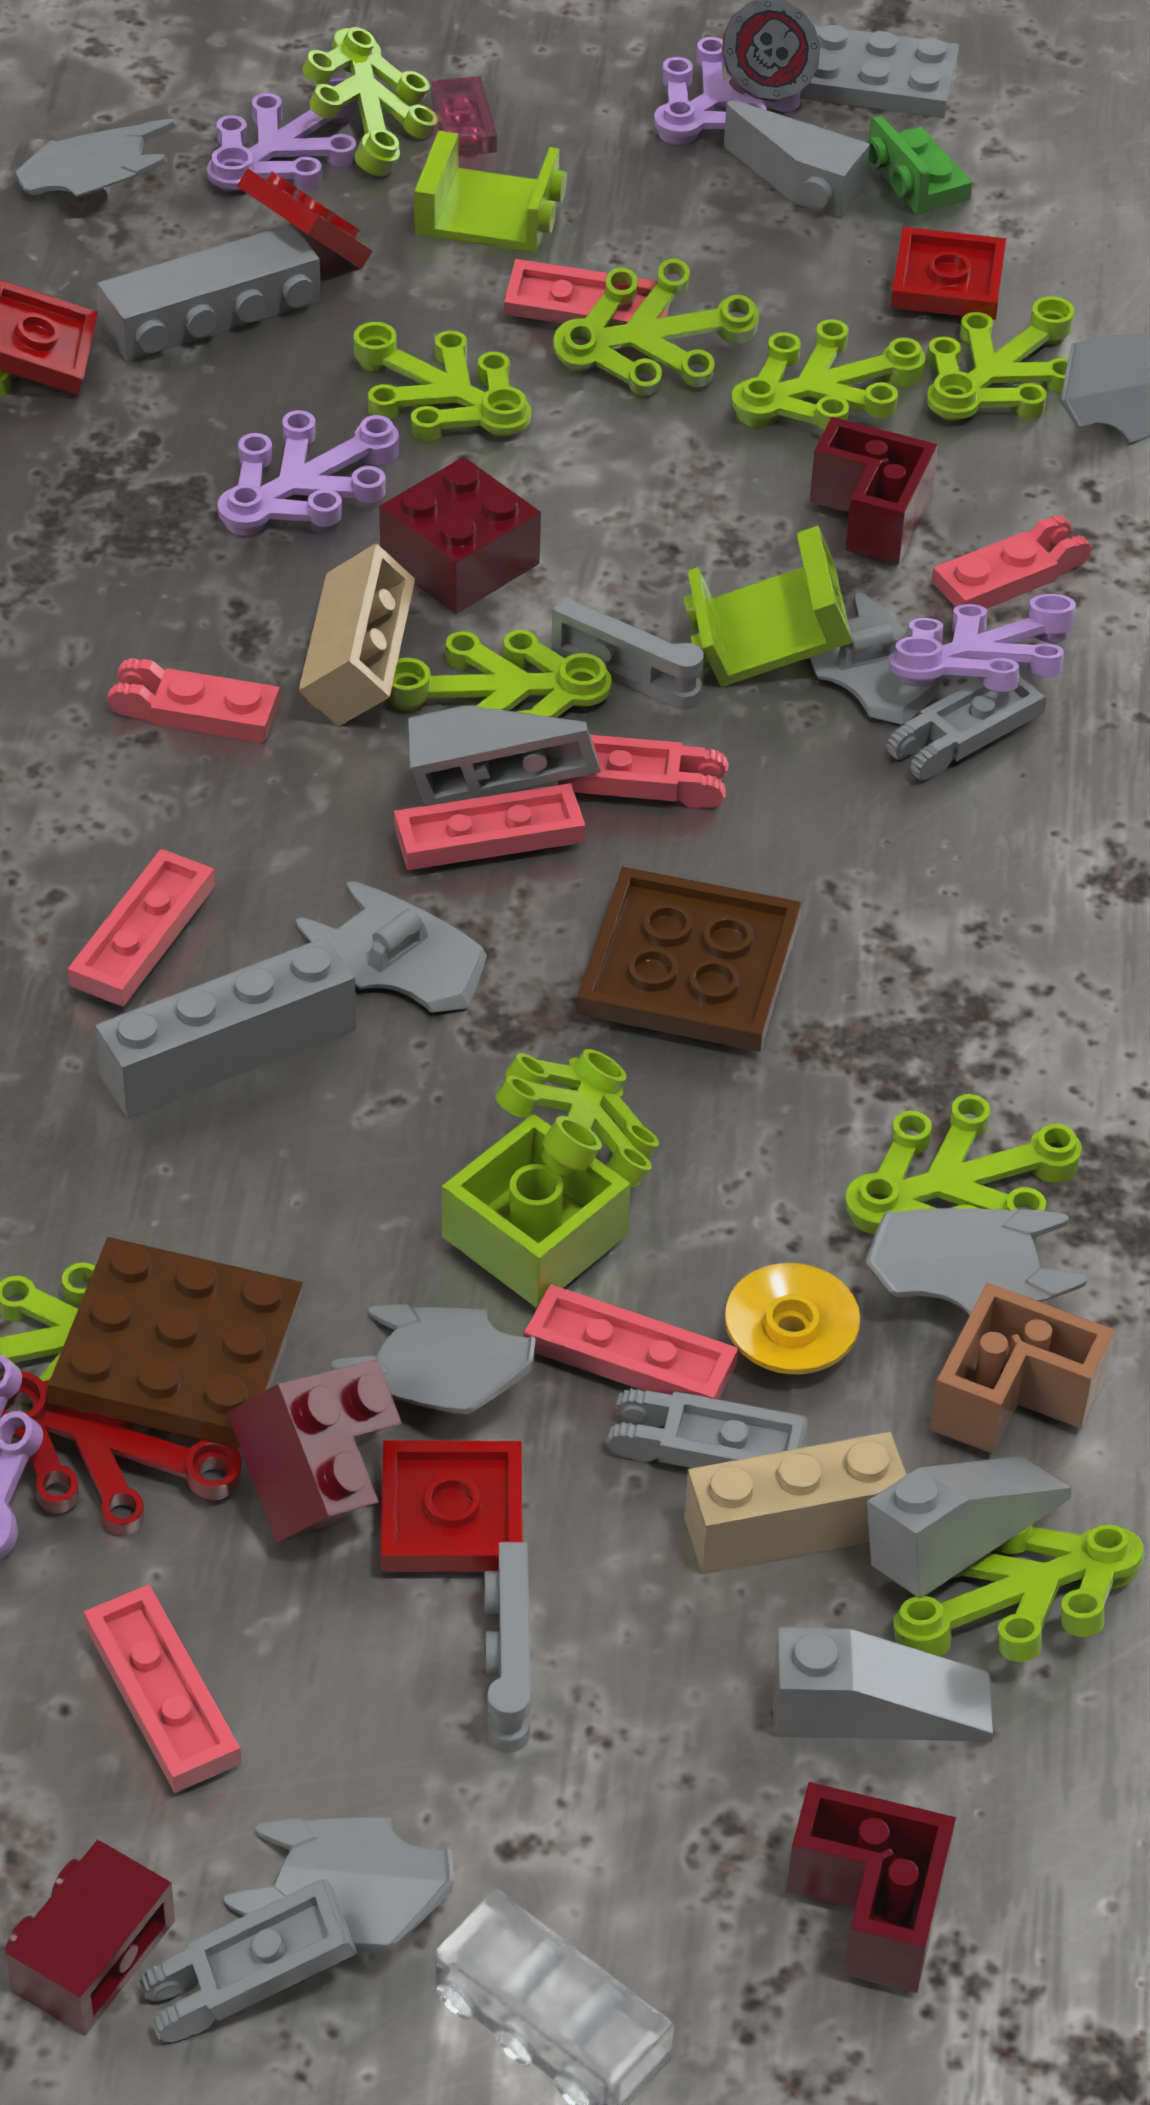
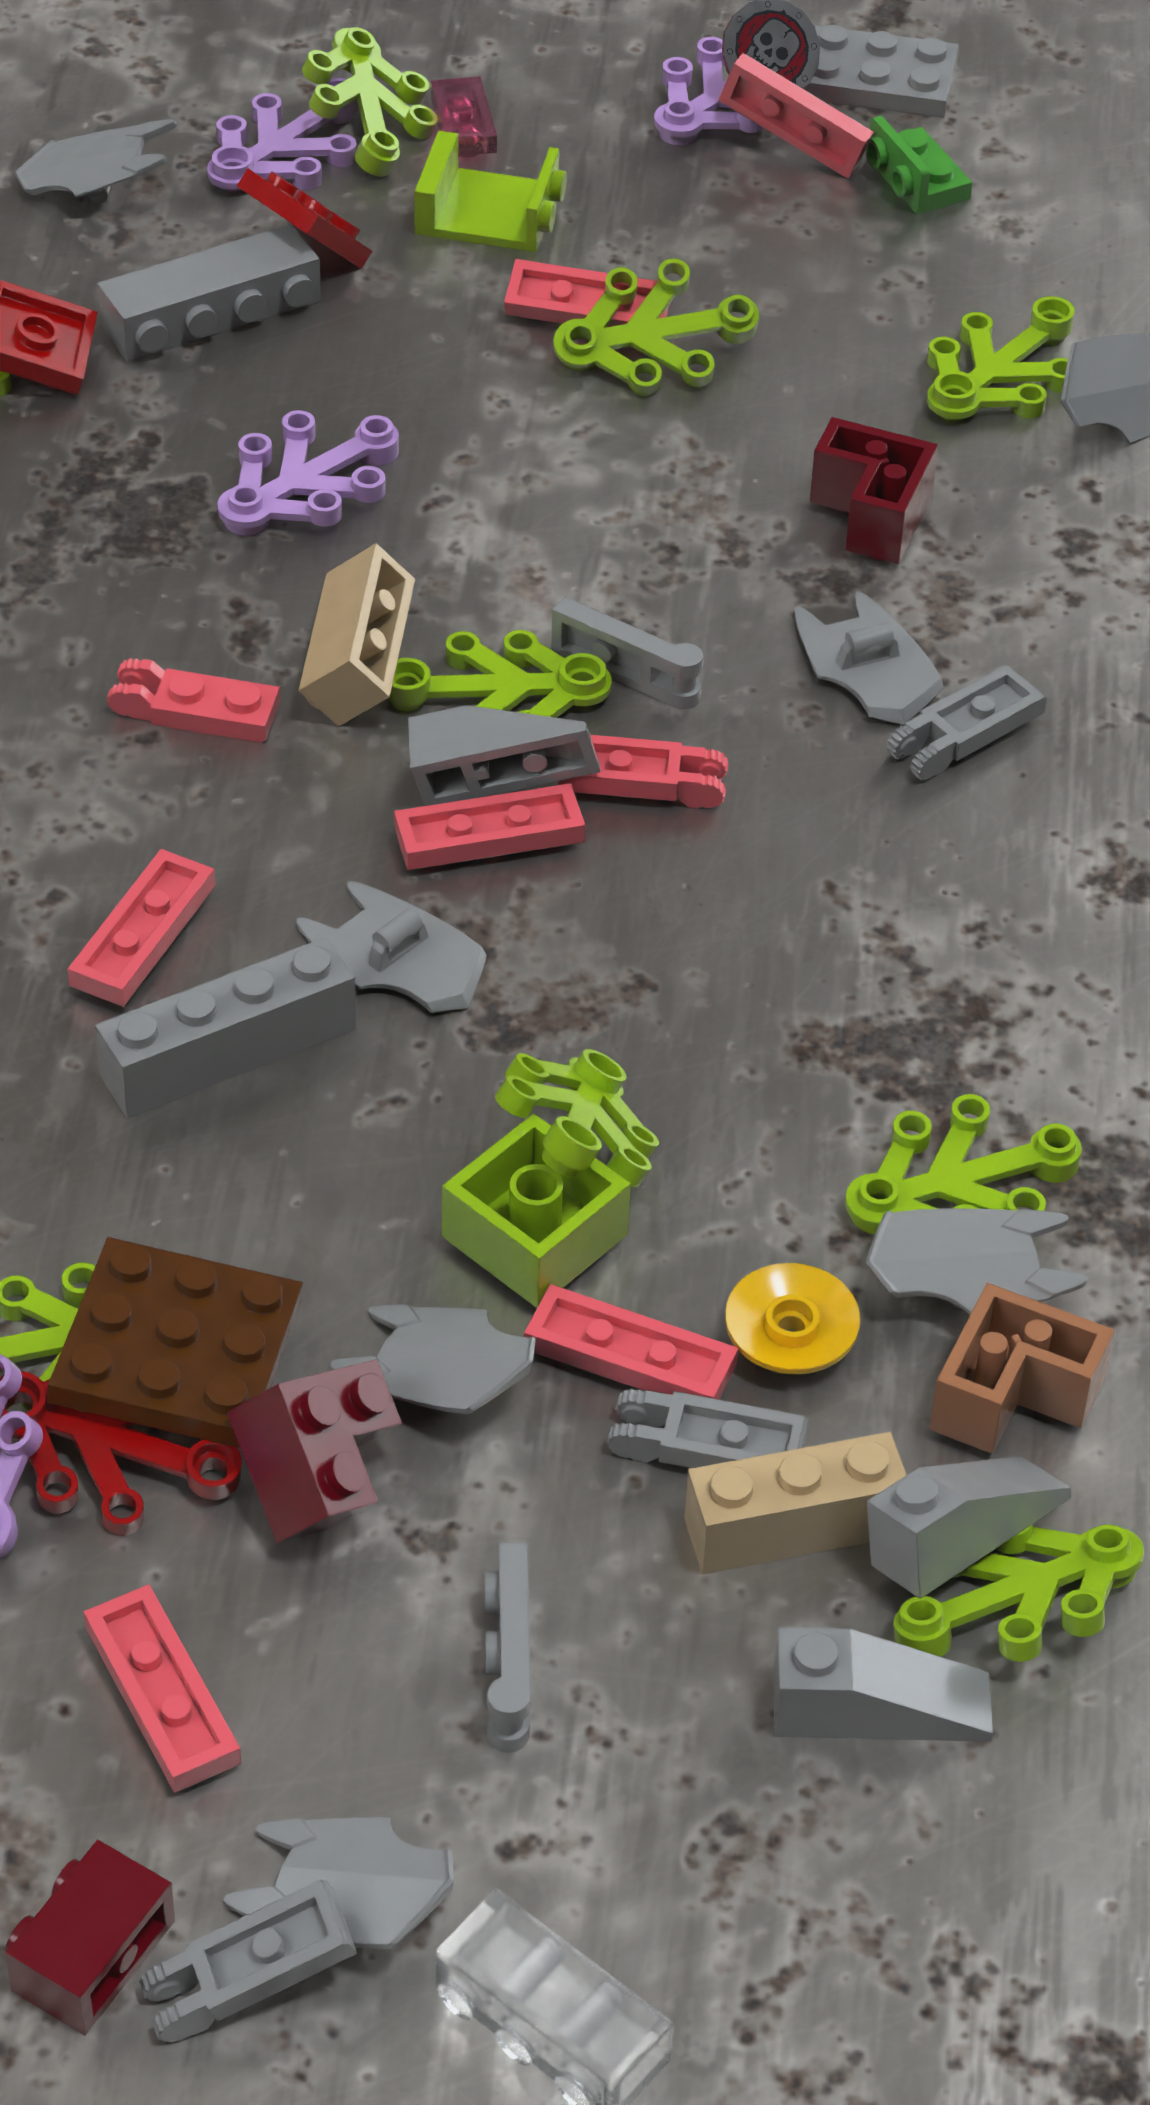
lime plant [353,322,532,442] -> none
dark red brick [379,456,541,614] -> none
red plate [381,1440,523,1572] -> none
reddish brown plate [577,866,802,1052] -> none
lime panel [684,525,853,687] -> none
light grey slope [724,99,870,219] -> none
lime plant [731,319,926,431] -> none
dark red brick [786,1782,956,1993] -> none
lavender plant [889,594,1076,692] -> none
red plate [890,227,1007,320] -> none
coral hinge [932,514,1093,608] -> none
none -> coral plate [719,53,874,179]

